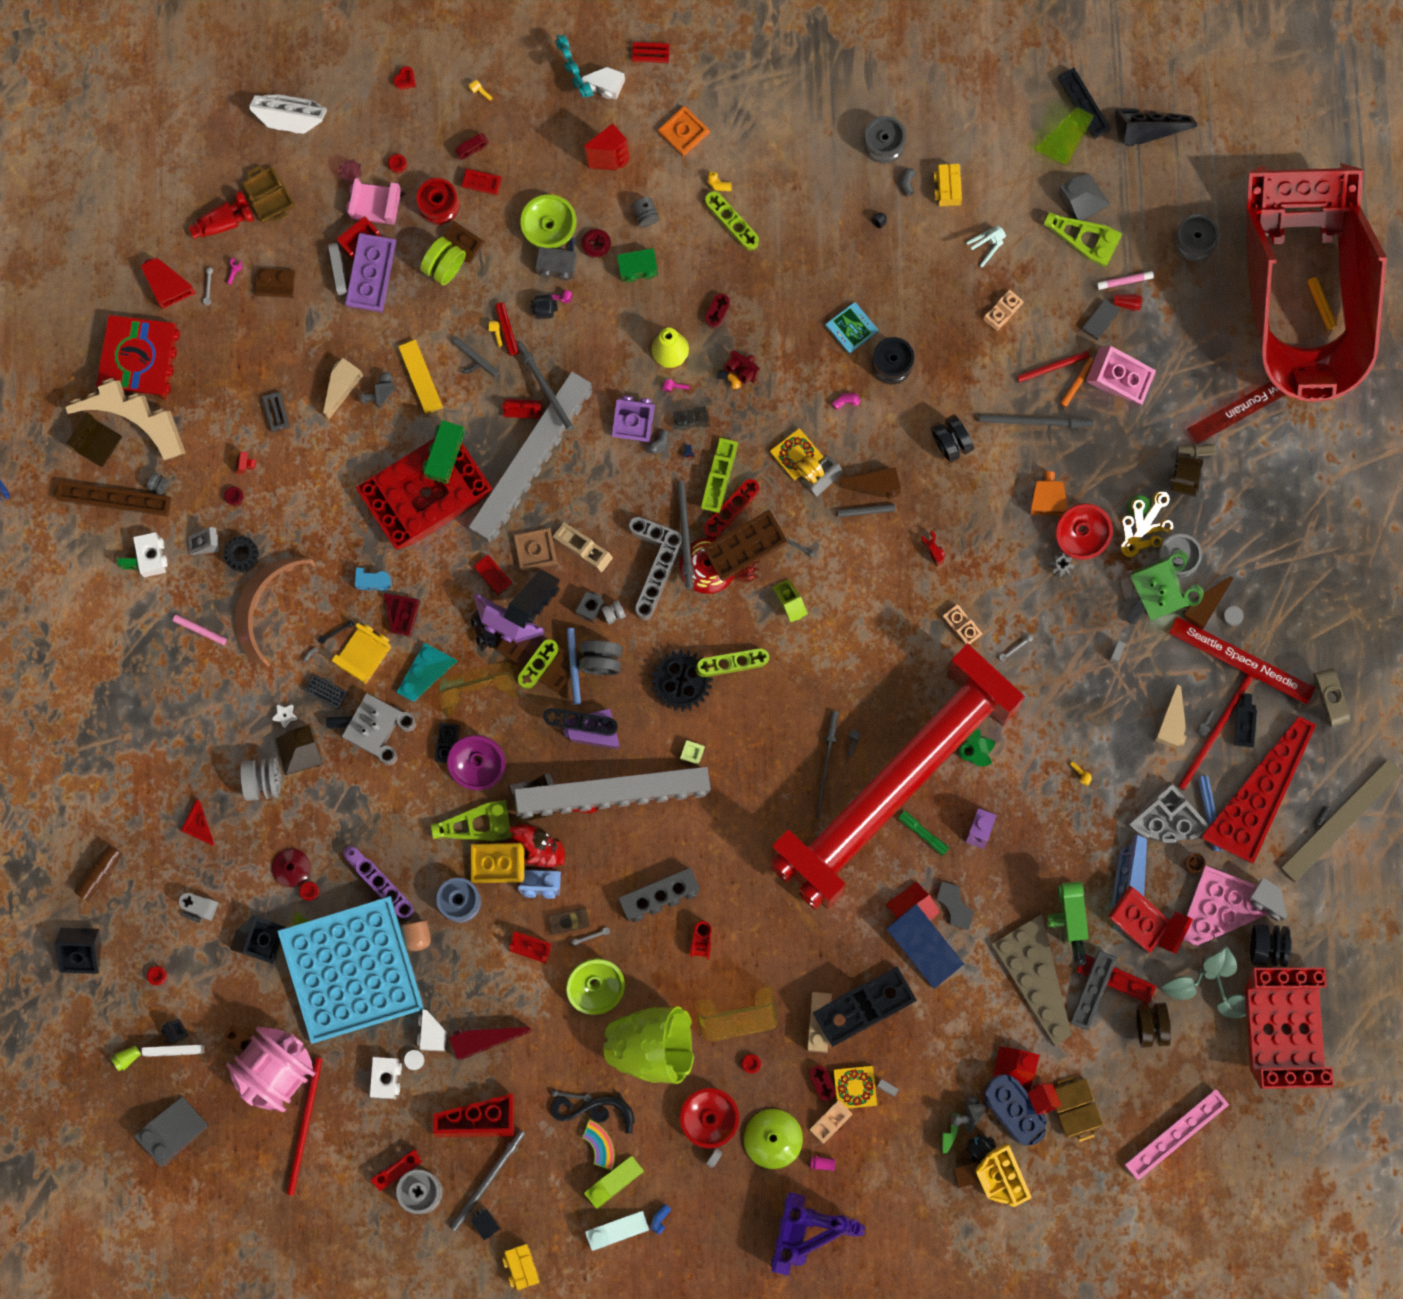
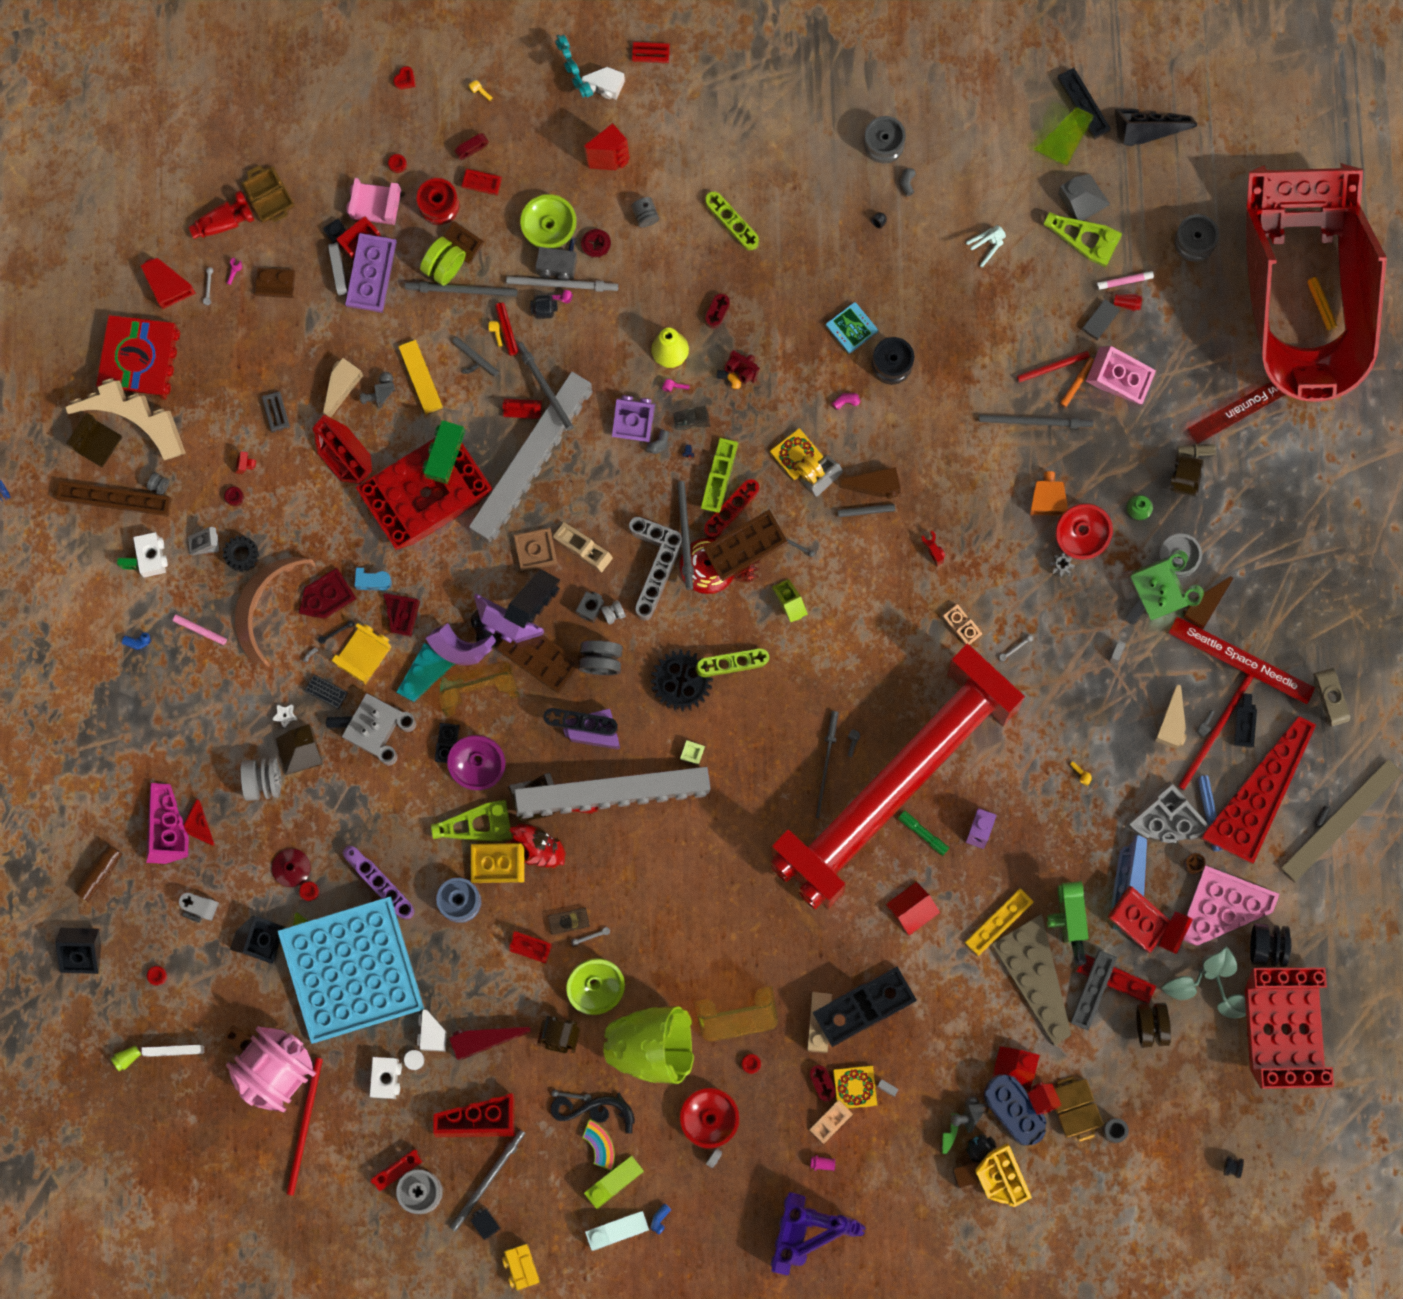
dark grey slope [134,1097,209,1167] -> none
black tile [161,1019,188,1043] -> none
white wedge [250,94,327,134] -> none
clear pink gear [339,159,362,183] -> none
nougat helmet [400,920,431,951] -> none
red tile [473,554,513,596] -> none
lime beam [518,639,559,689] -> none
light blue bracket [518,870,561,899] -> none
medium blue bar [567,628,581,705] -> none
green brick [617,248,658,283] -> none
dark grey brick [619,868,700,923] -> none
orange tile [658,106,710,157] -> none
red piece [690,921,712,960] -> none
yellow arm [707,172,732,191] -> none
lime dish [744,1109,803,1169] -> none
dark blue tile [886,903,964,989] -> none
black wheel [930,414,974,463] -> none
yellow brick [933,164,962,206] -> none
dark grey tile [936,882,974,930] -> none
green plate [958,729,995,767] -> none
light nougat slope [983,290,1024,331] -> none
plant [1120,491,1173,557] -> none
bright pink plate [1125,1089,1229,1181] -> none
light grey tile [1223,606,1244,626] -> none
light grey slope [1248,878,1287,921] -> none
none -> blue arm [122,632,151,650]
none -> dark pink wedge [146,783,189,864]
none -> dark red tile [298,567,357,619]
none -> red wedge [312,415,372,484]
none -> black plate [323,219,347,243]
none -> dark grey bar [405,281,518,297]
none -> medium lavender arch [426,623,496,666]
none -> light grey bar [506,276,619,292]
none -> dark brown brick [537,1016,580,1053]
none -> yellow tile [964,888,1034,956]
none -> dark grey piece [1102,1118,1129,1143]
none -> black wheel [1224,1156,1244,1179]

